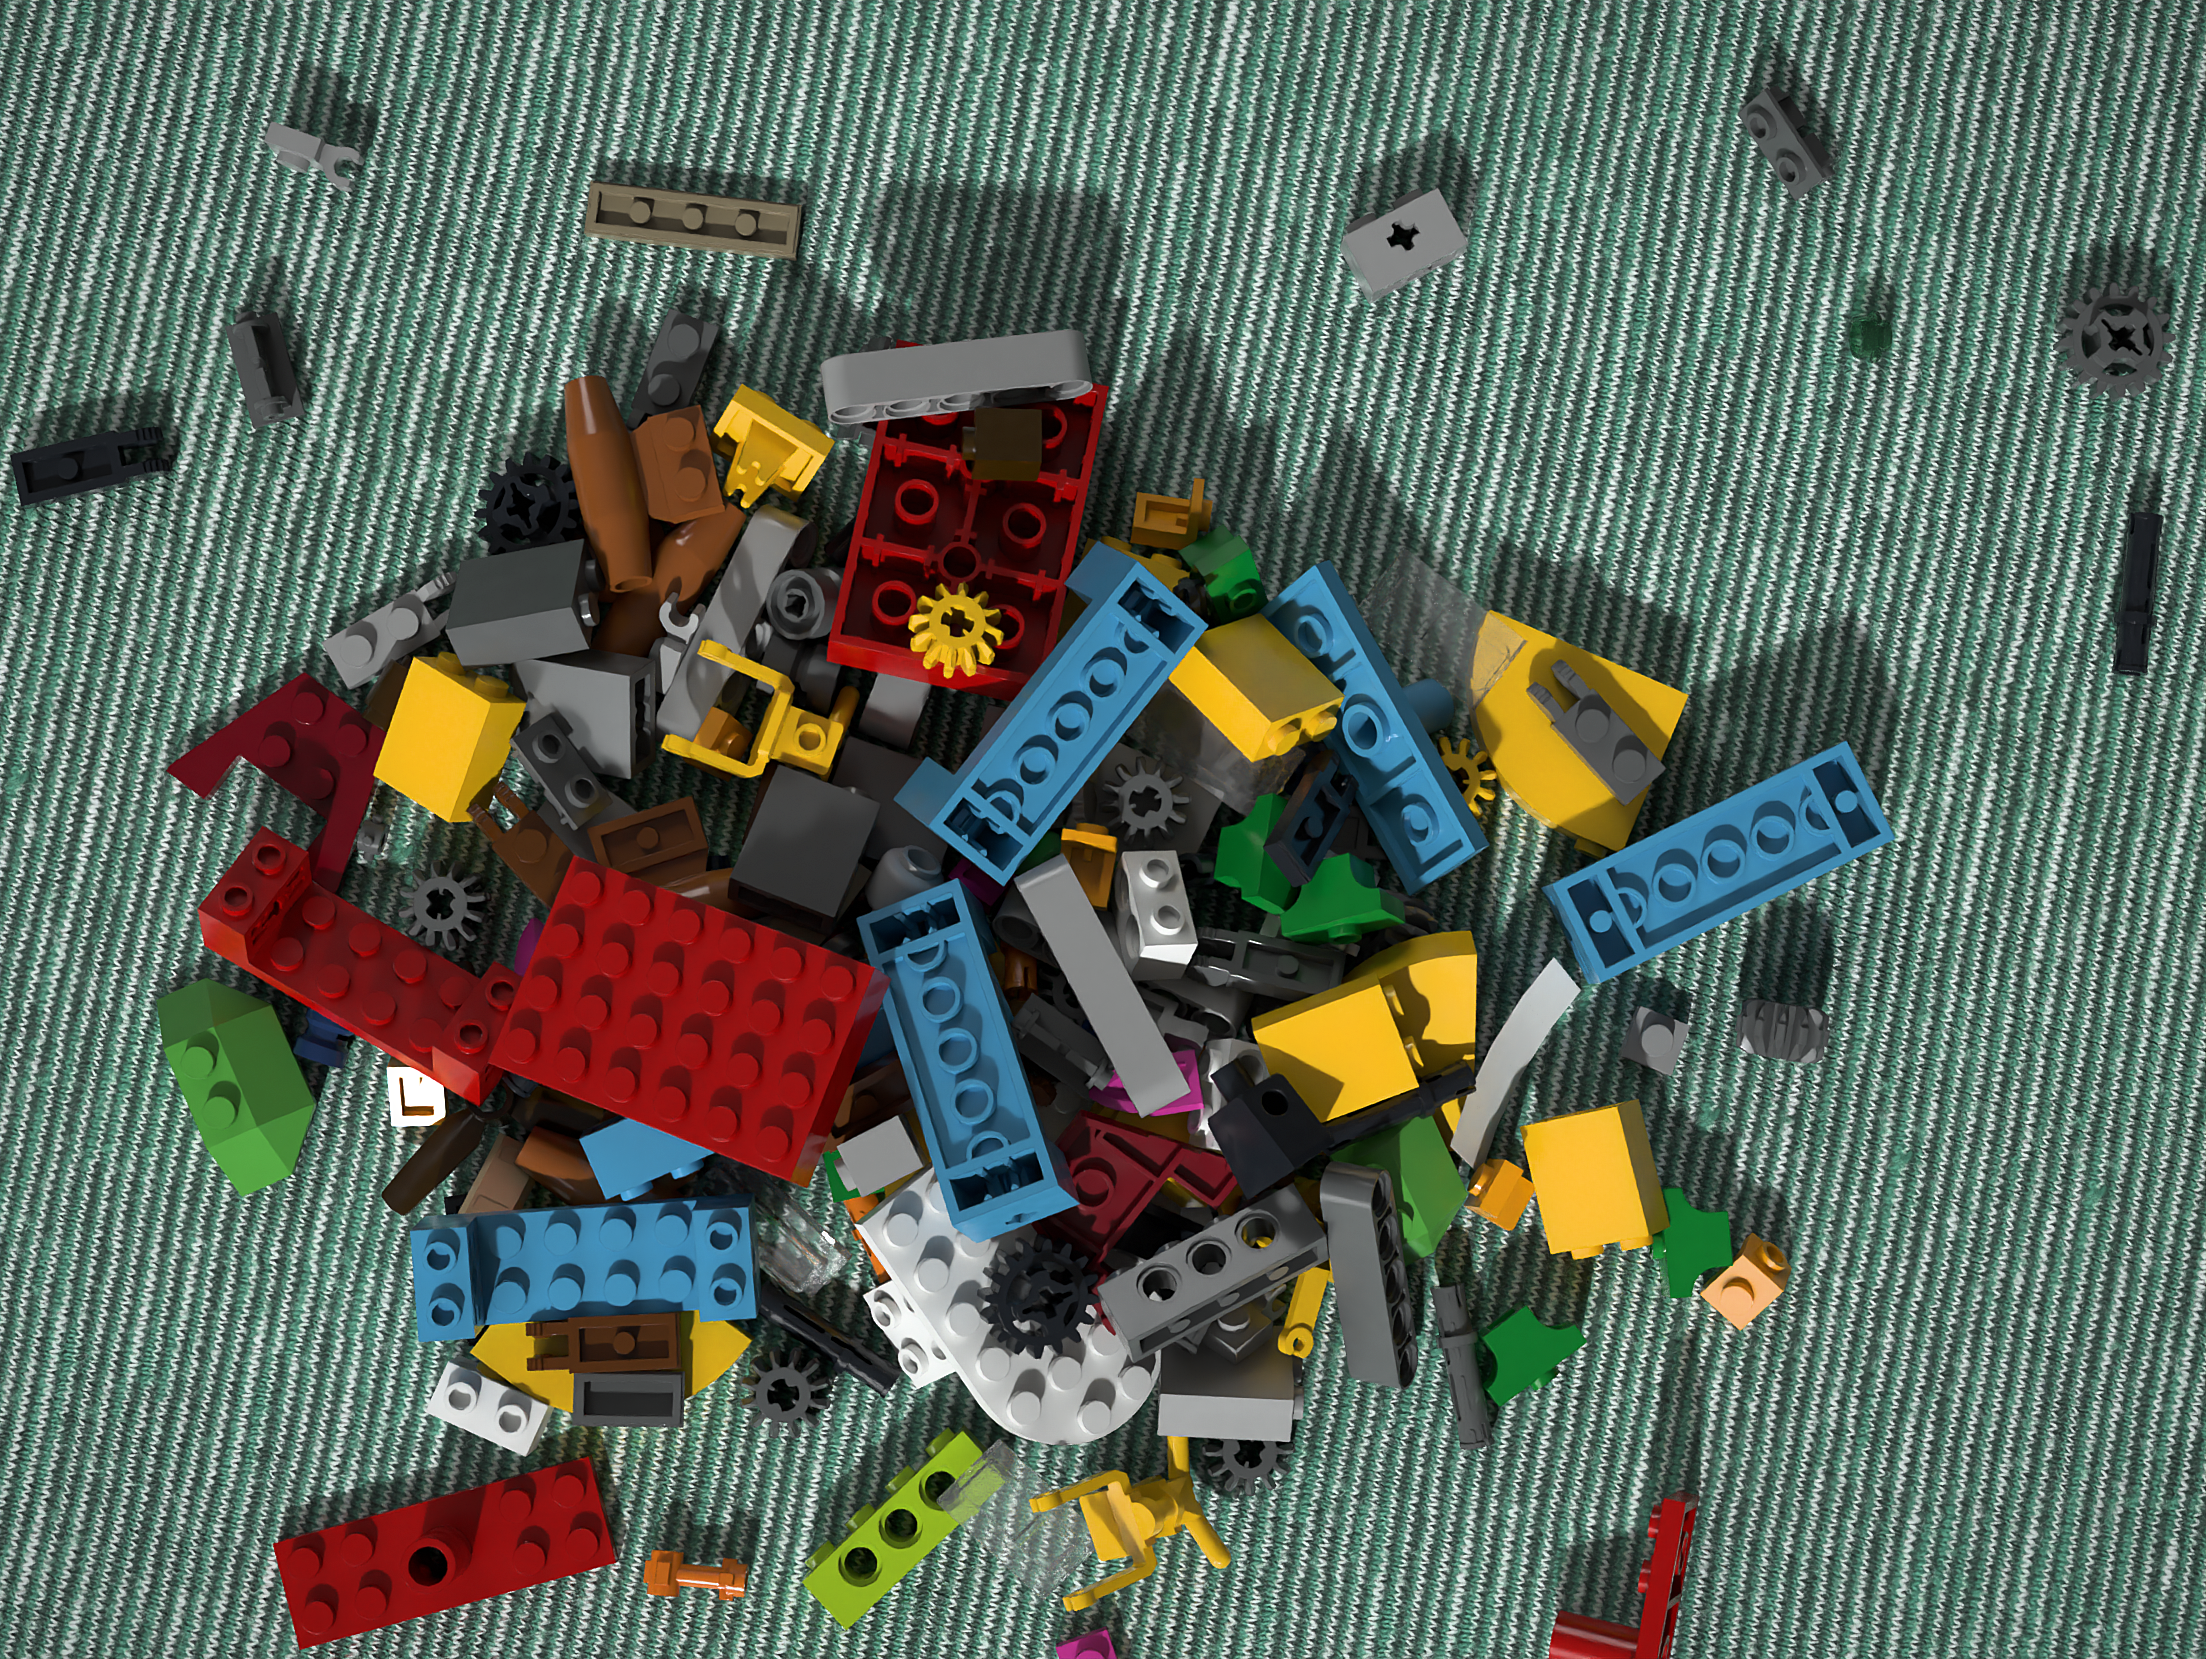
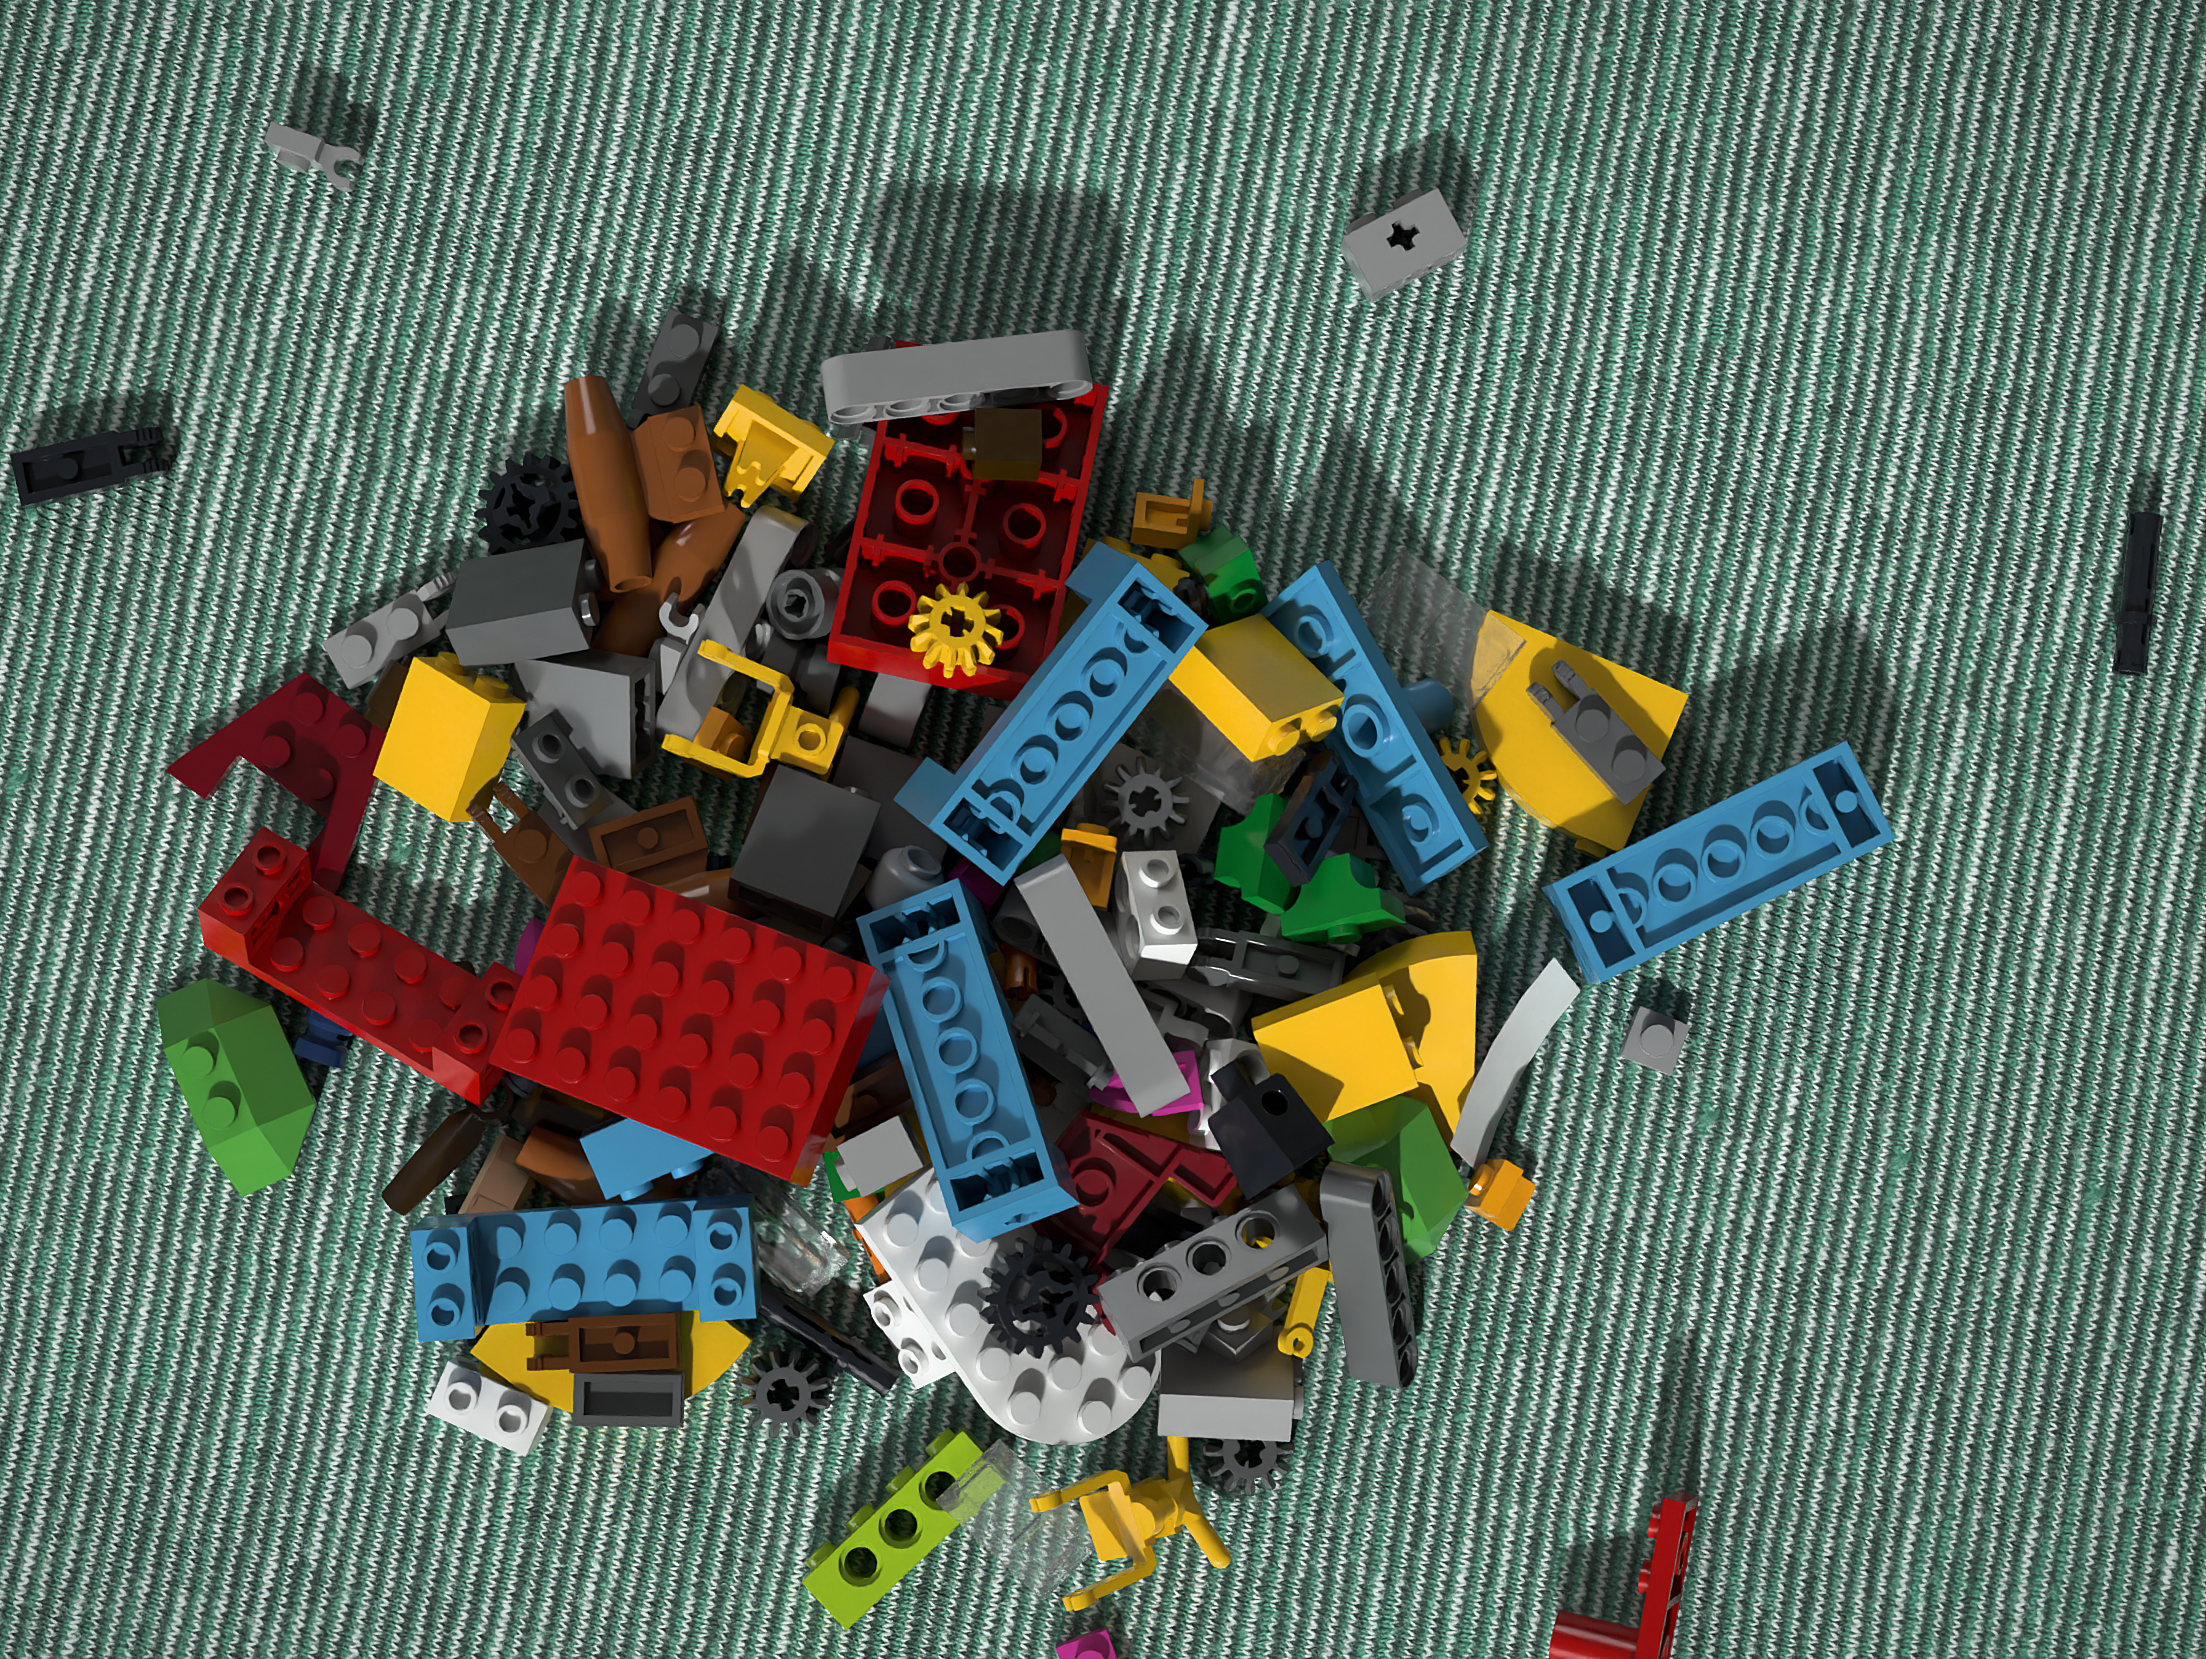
dark grey hinge [225,311,306,429] -> none
red plate [273,1454,619,1650] -> none
dark grey piece [357,814,389,861] -> none
bracket [387,1056,450,1126] -> none
dark grey gear [398,859,492,951] -> none
dark tan tile [584,180,803,261] -> none
orange bar [643,1549,749,1601] -> none
black pin [1321,1059,1476,1156] -> none
dark grey pin [1430,1281,1495,1450] -> none
green brick [1478,1301,1587,1407] -> none
yellow brick [1520,1099,1670,1260] -> none
green brick [1648,1185,1733,1299] -> none
light orange bracket [1700,1233,1792,1331] -> none
dark grey gear [1735,998,1830,1064] -> none
dark grey hinge [1738,85,1836,201] -> none
clear green plate [1849,310,1892,363] -> none
dark grey gear [2053,282,2176,402] -> none

